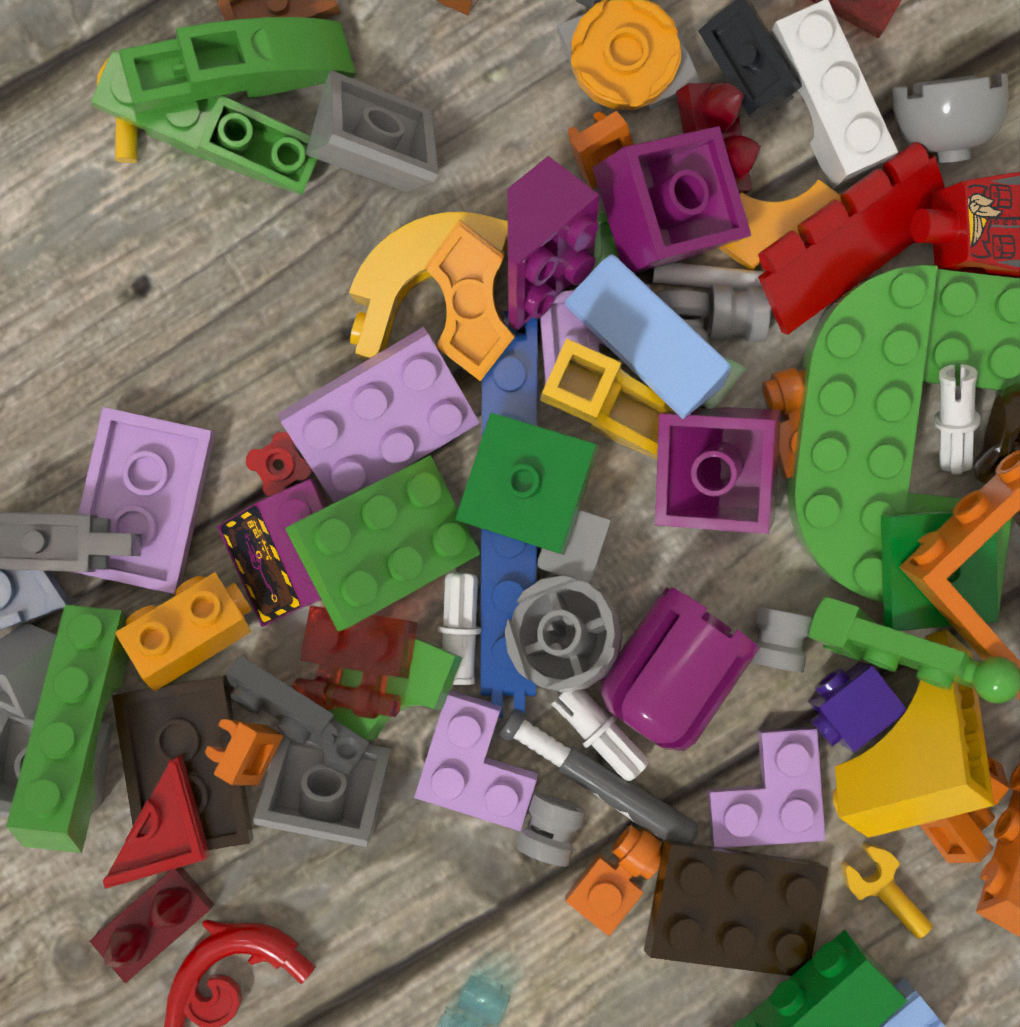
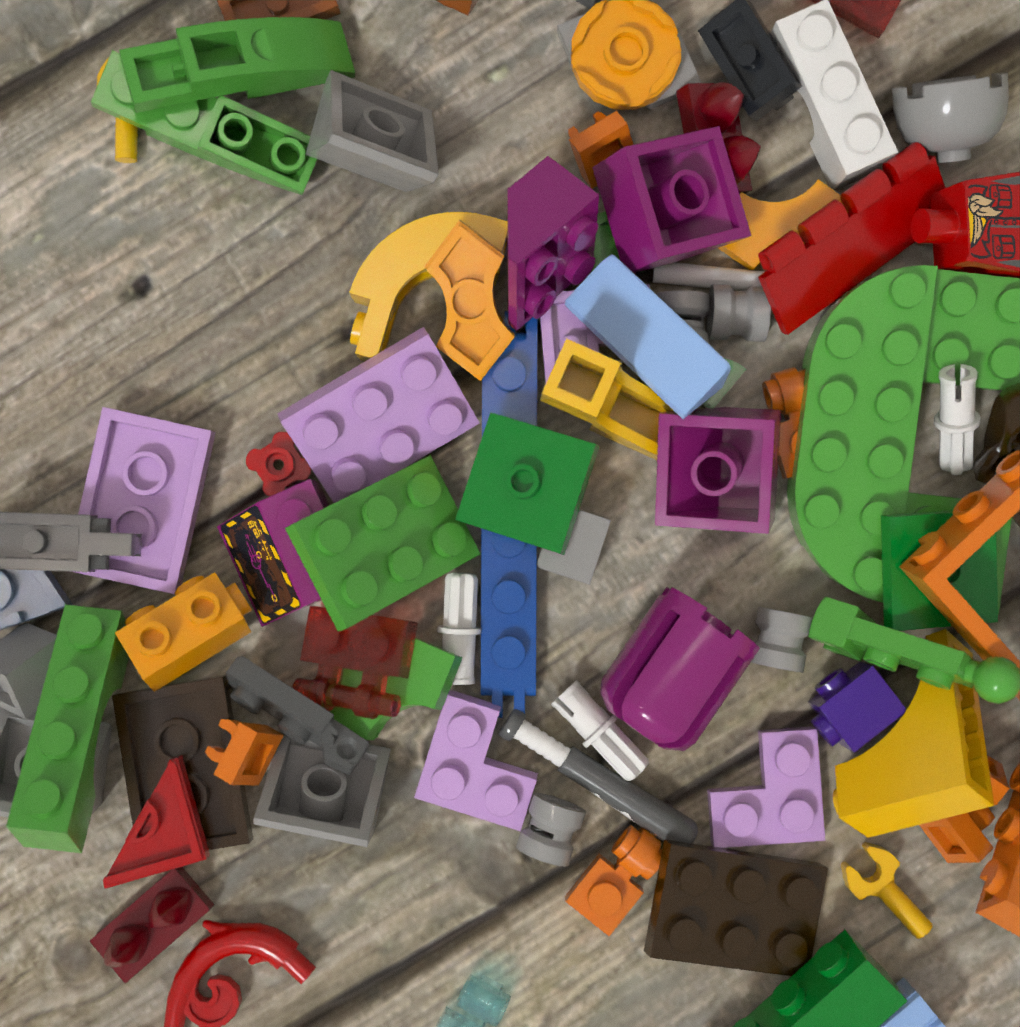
light grey cylinder [505,575,623,692] -> none

